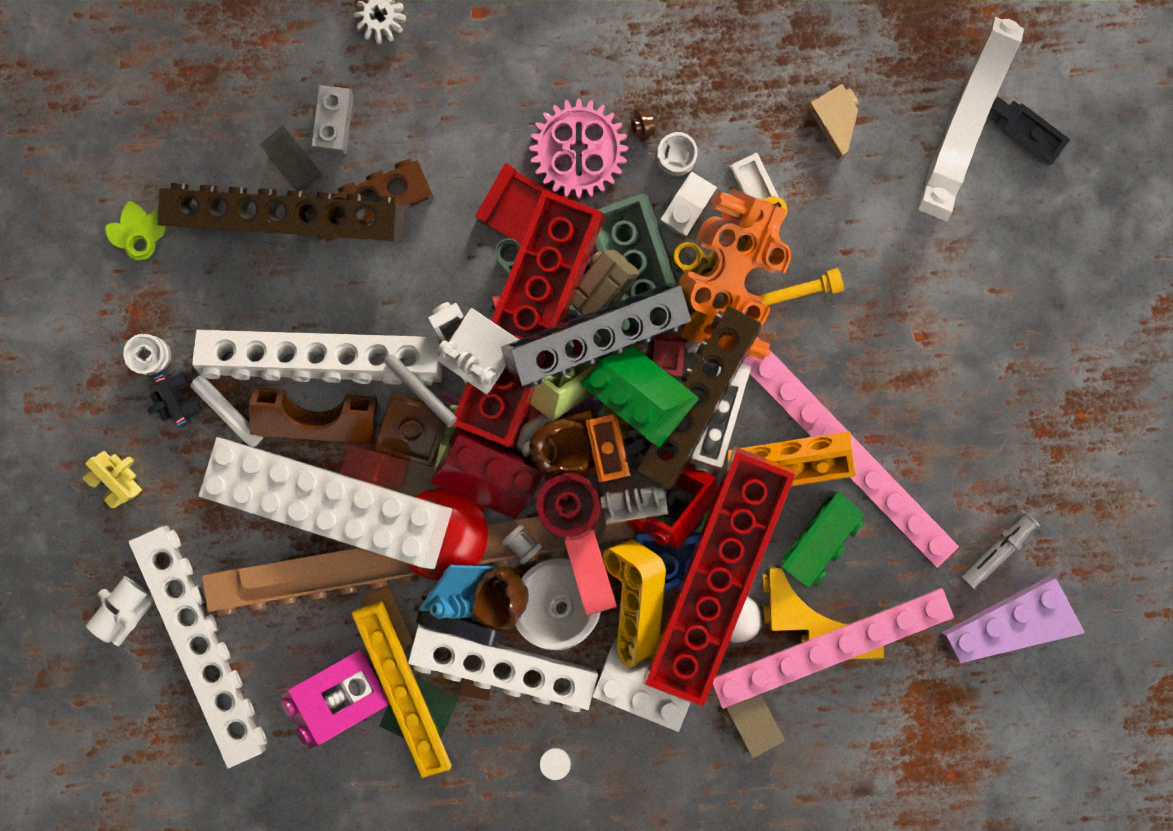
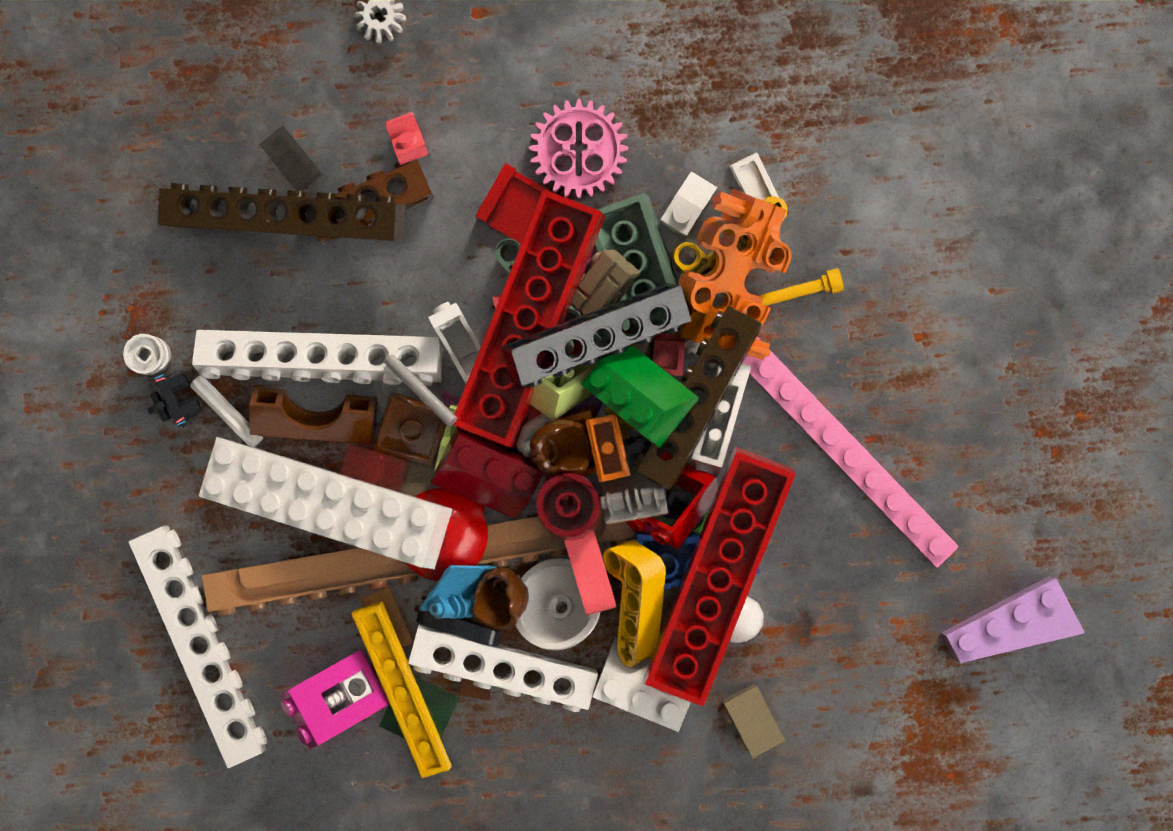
light yellow hips [82,451,142,508] -> none
white pin [86,576,154,646] -> none
lime plate [105,201,166,261] -> none
light grey brick [312,85,354,155] -> none
white hinge [437,308,519,395] -> none
light grey bush [501,524,542,565] -> none
white tile [540,748,571,780] -> none
reddish brown plate [631,110,655,141] -> none
white wheel [657,132,698,178] -> none
bright pink plate [713,588,954,709] -> none
light orange brick [728,431,856,486] -> none
yellow arch [762,567,884,659] -> none
green slope [777,491,864,588] -> none
tan slope [808,84,859,159] -> none
white arch [918,17,1024,222] -> none
light grey pin [961,512,1041,590] -> none
black hinge [990,97,1070,165] -> none
none -> coral bracket [385,112,429,165]

